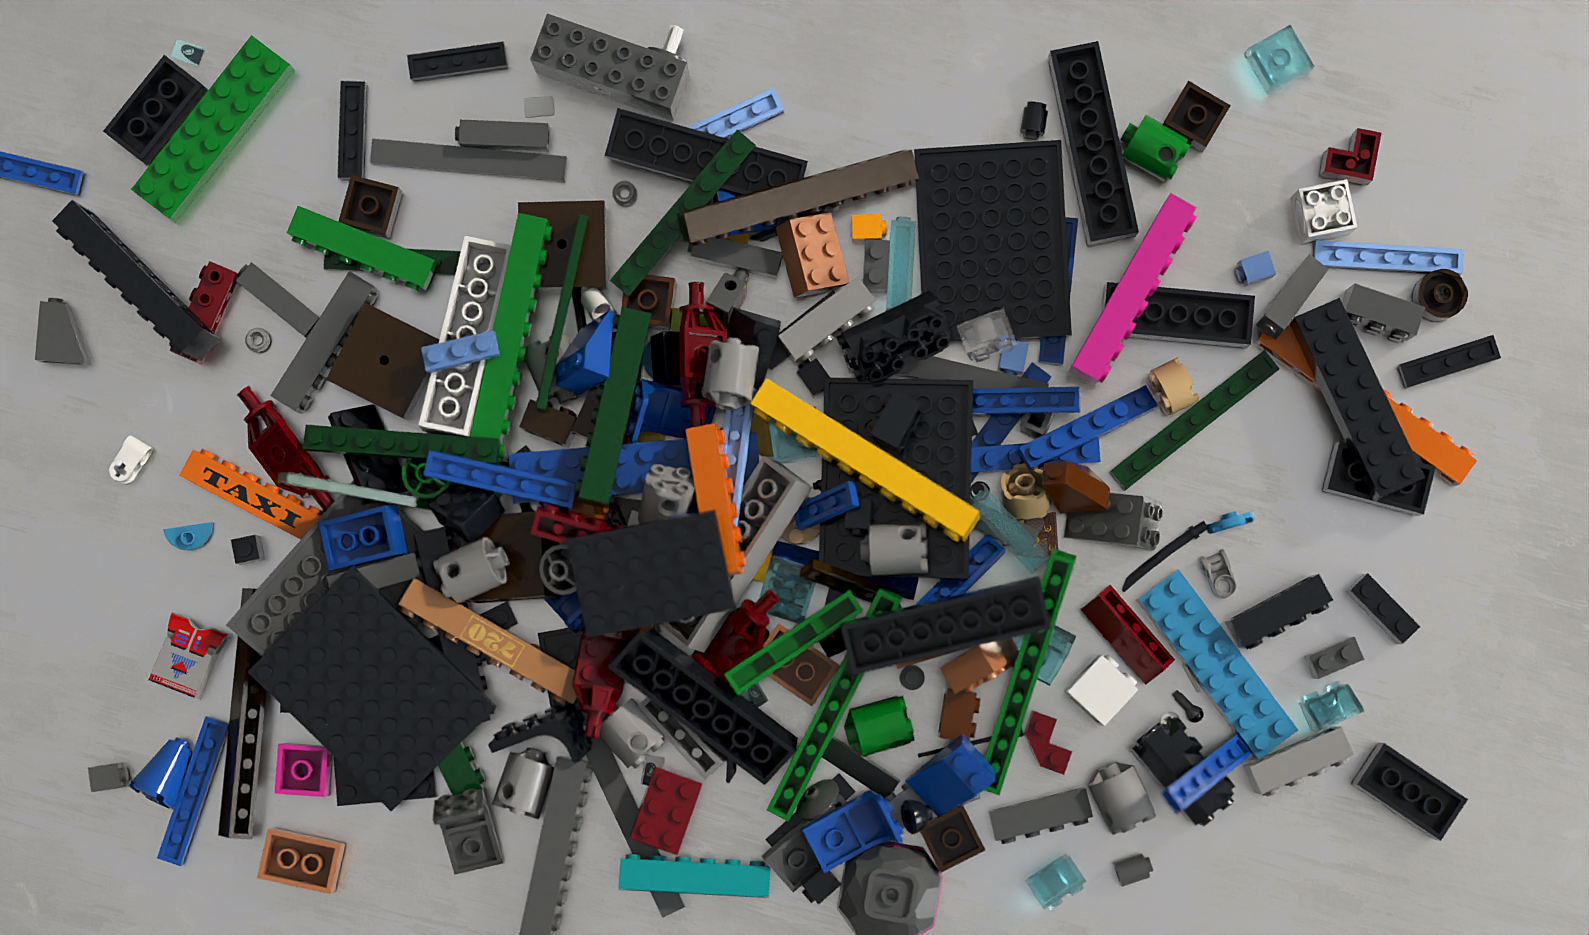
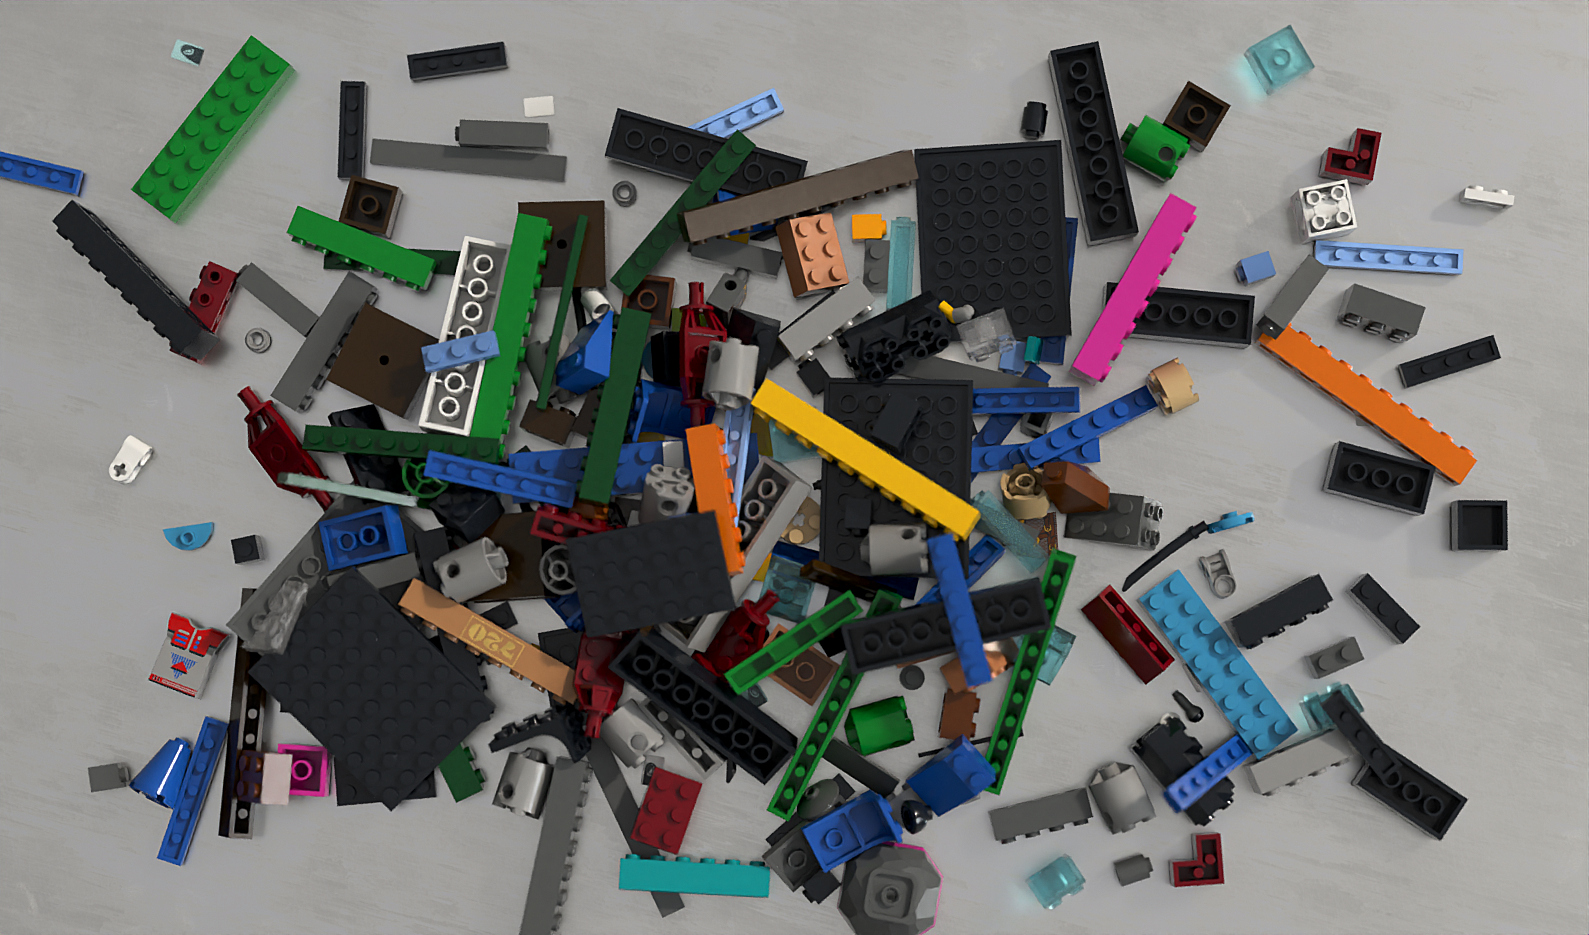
dark grey slope [35,298,90,366] -> none
black brick [103,55,208,166] -> none
orange brick [179,448,323,539] -> none
nougat brick [257,828,346,894] -> none
dark grey bracket [433,789,503,875] -> none
dark grey piece [530,13,690,121] -> none
blue plate [794,481,859,531] -> none
dark brown brick [920,804,985,873] -> none
black sticker [971,481,990,501] -> none
dark red brick [1024,711,1072,775] -> none
white brick [1064,655,1139,726] -> none
dark green plate [1110,350,1280,490] -> none
black brick [1289,298,1425,502] -> none
dark brown brick [1413,269,1468,321] -> none
none -> brick [237,750,292,805]
none -> clear wing [241,581,310,655]
none -> white sticker [663,441,684,468]
none -> blue plate [927,533,993,688]
none -> light grey arm [938,301,974,324]
none -> teal tile [1024,336,1044,365]
none -> dark red brick [1169,832,1225,887]
none -> black plate [1319,689,1402,781]
none -> black piece [1451,500,1508,552]
none -> white plate [1459,185,1514,209]

